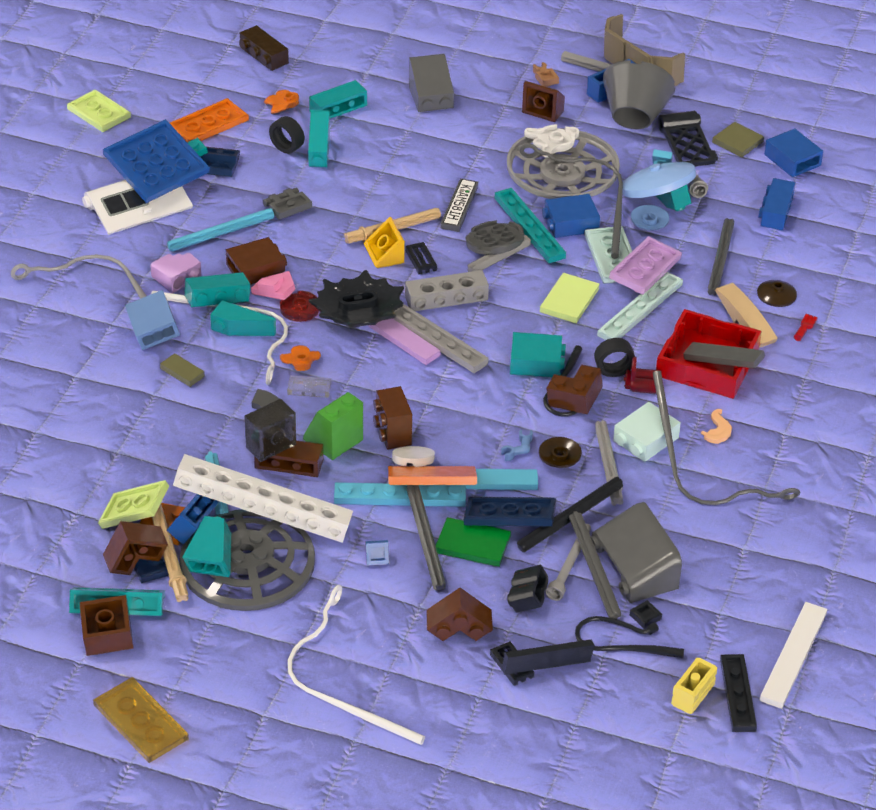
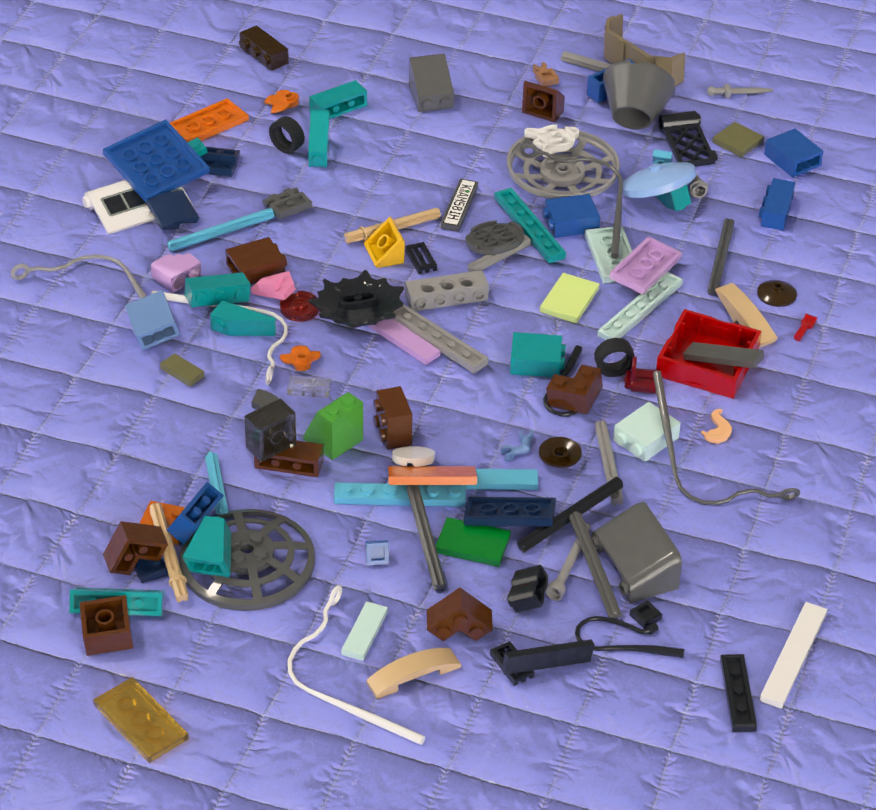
yellowish green tile [67,90,131,132] -> none
yellowish green tile [98,480,169,529] -> none
white brick [173,454,353,543] -> none
medium blue dish [631,205,669,230] -> none
light yellow brick [671,658,717,714] -> none
none -> dark blue slope [145,190,200,230]
none -> light aqua tile [341,601,388,661]
none -> tan slope [366,648,461,699]
none -> light grey sword [707,84,773,98]

